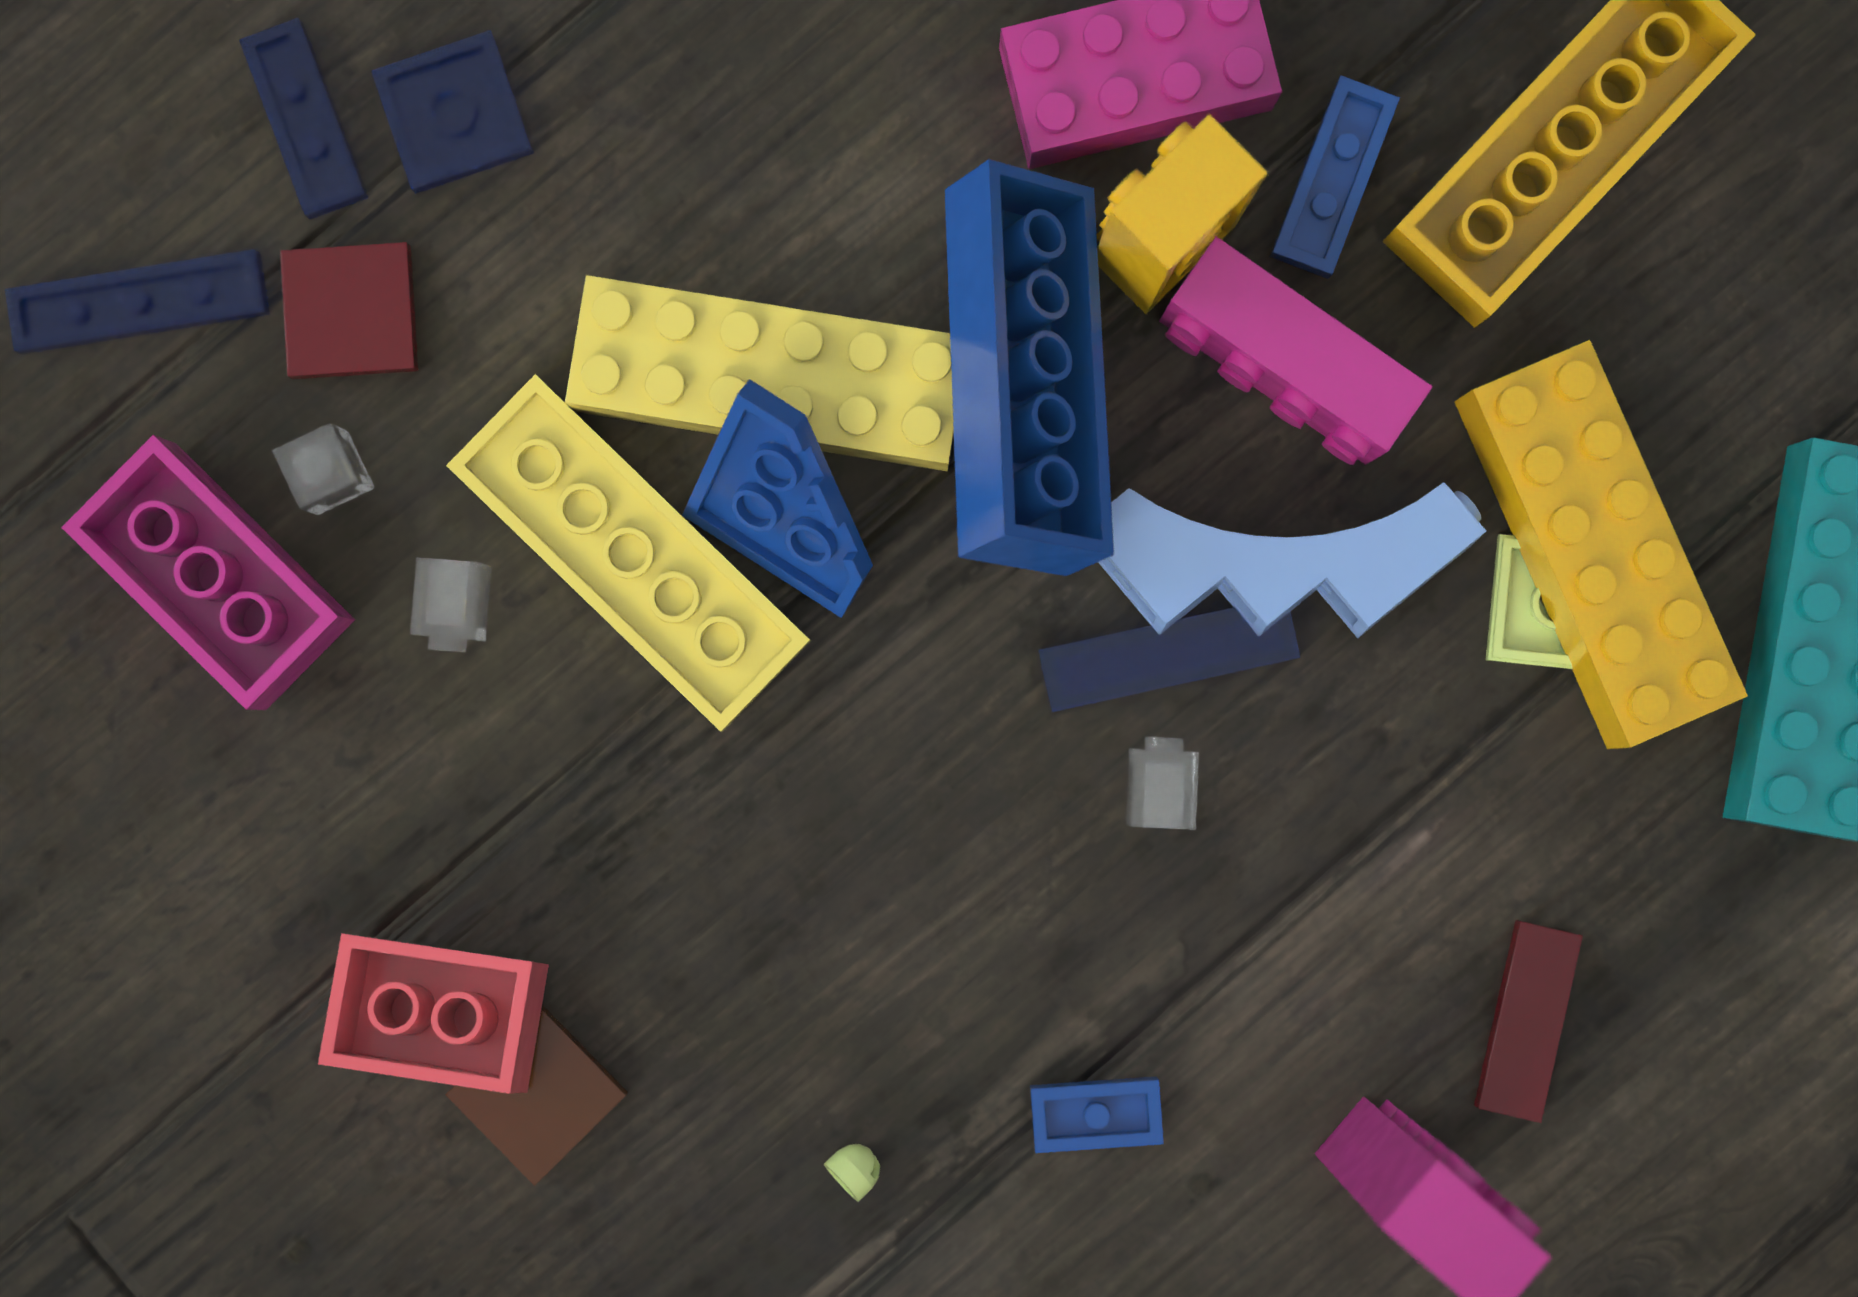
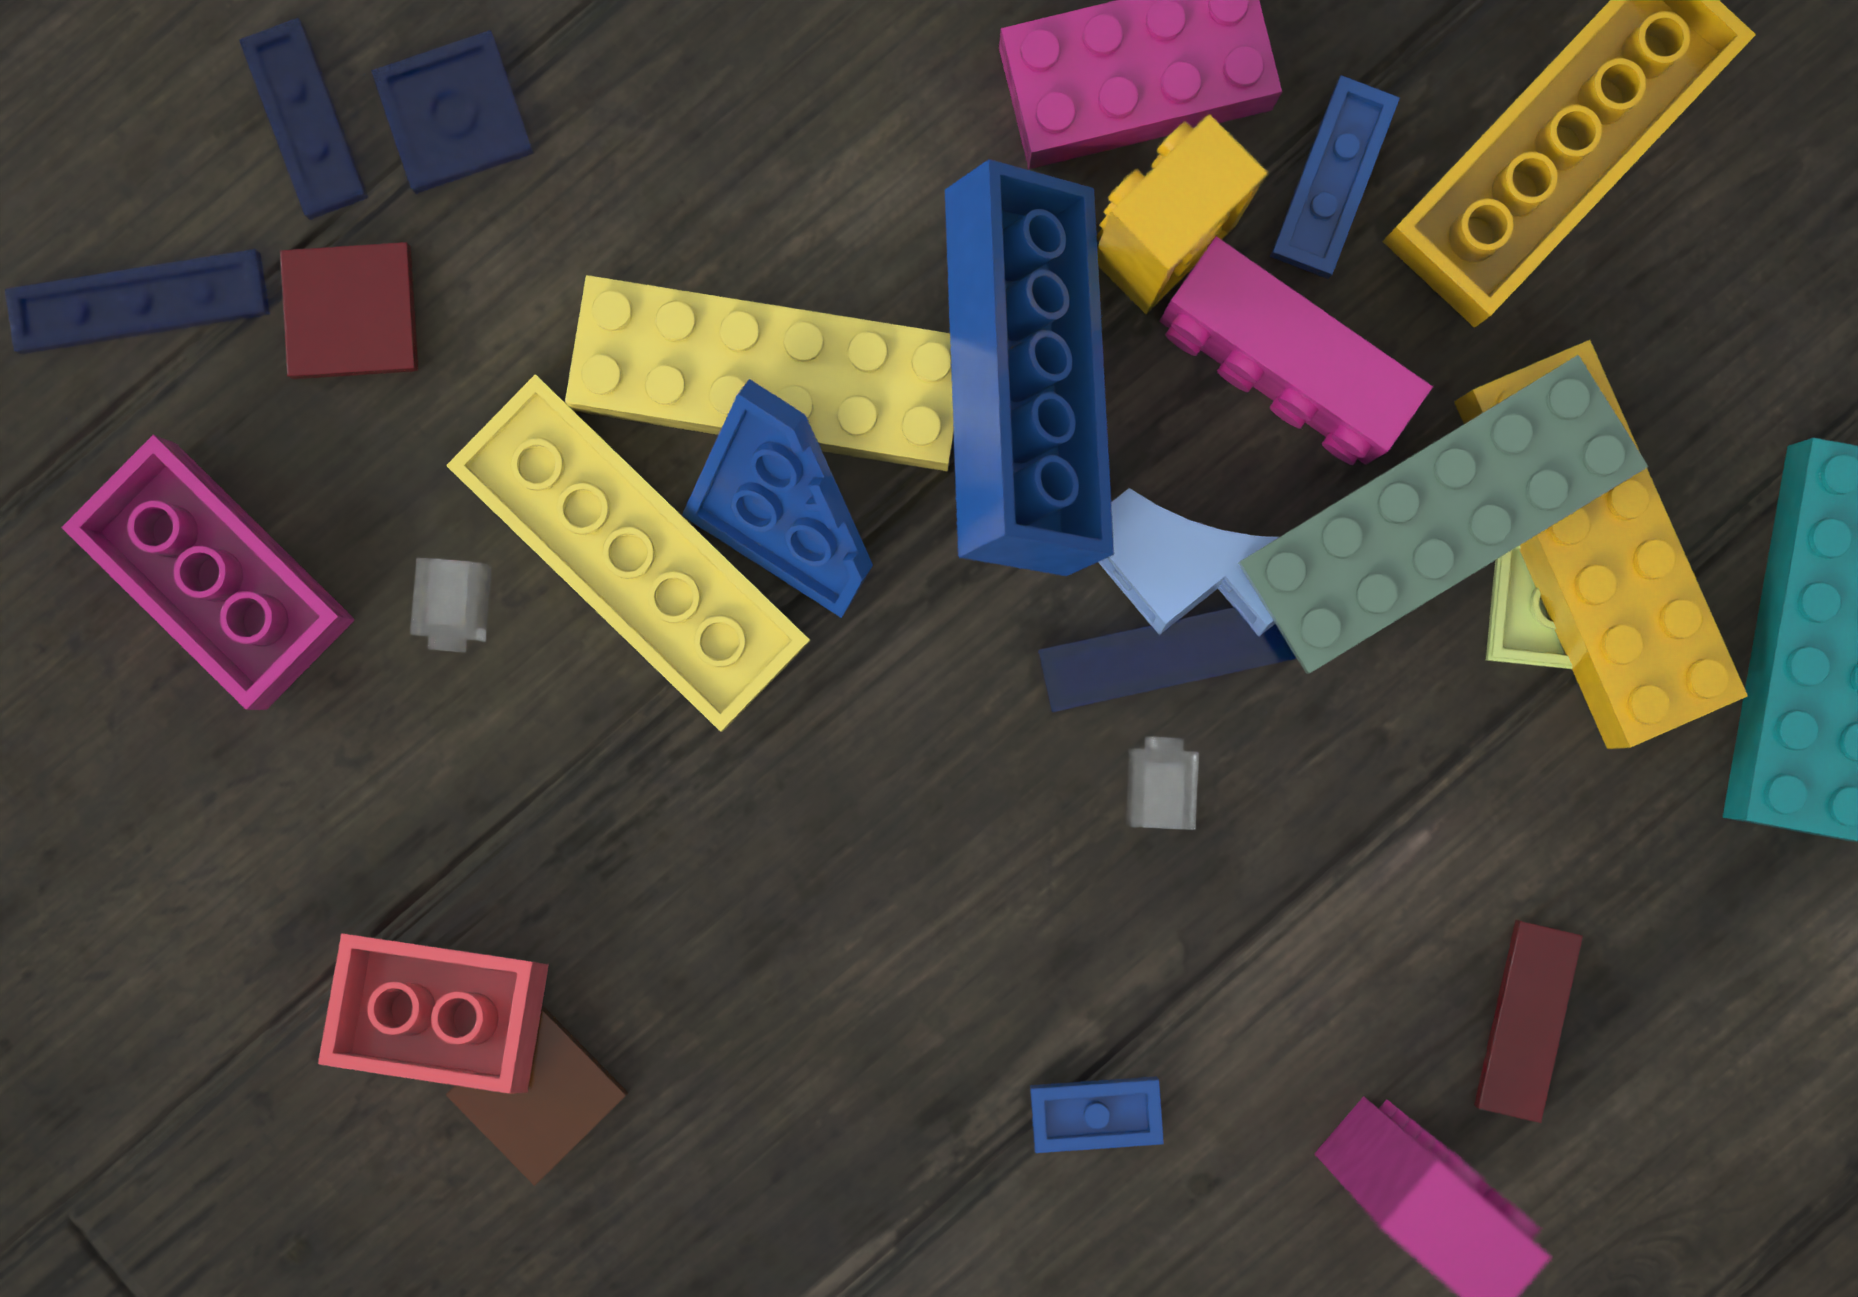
clear brick [272,423,374,515] -> none
yellowish green hinge [824,1144,880,1202] -> none
none -> sand green plate [1238,355,1649,674]

